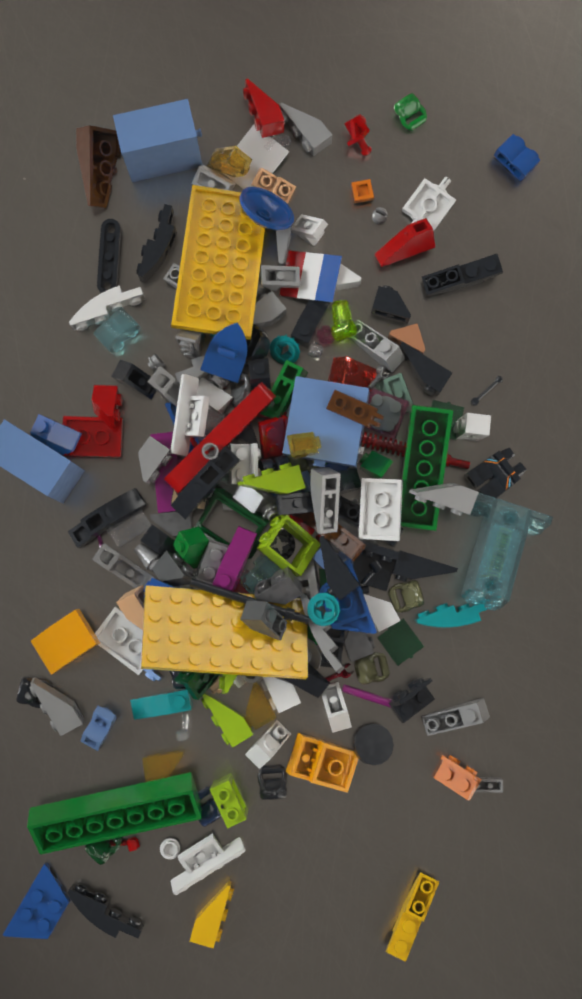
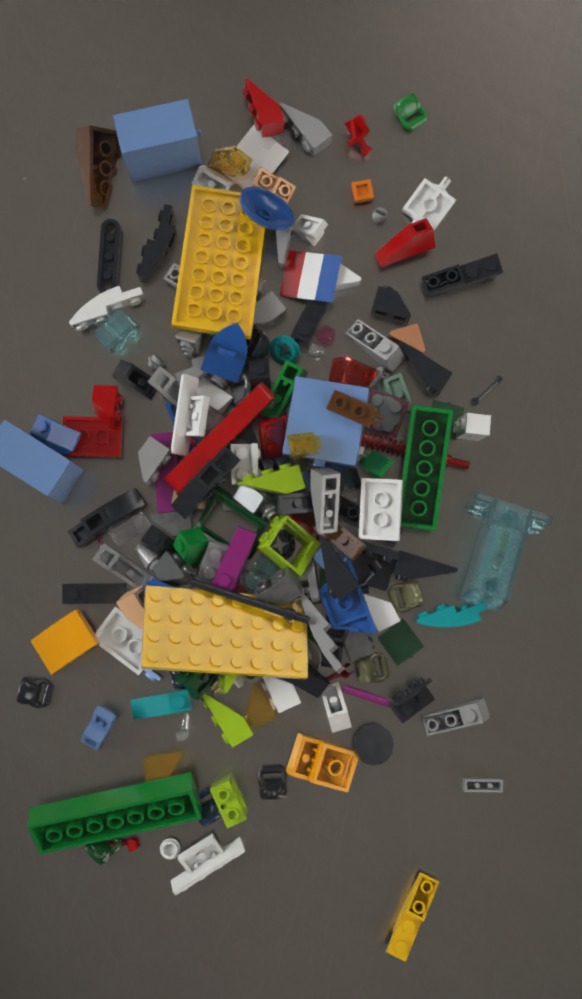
blue wing [3,863,70,939] -> none
light grey slope [30,677,84,736] -> none
black slope [68,884,144,939] -> none
yellow slope [189,880,234,948] -> none
light grey hinge [202,443,219,460] -> none
dark grey slope [240,601,287,640] -> none
white slope [245,720,291,769] -> none
light grey slope [261,265,300,291] -> none
teal gear [307,593,341,626] -> none
clear neon green piece [331,300,357,342] -> none
light grey slope [409,483,479,516] -> none
orange bracket [434,755,482,801] -> none
black hips [465,447,527,505] -> none
blue brick [494,134,540,181] -> none
none -> black slope [62,583,127,604]

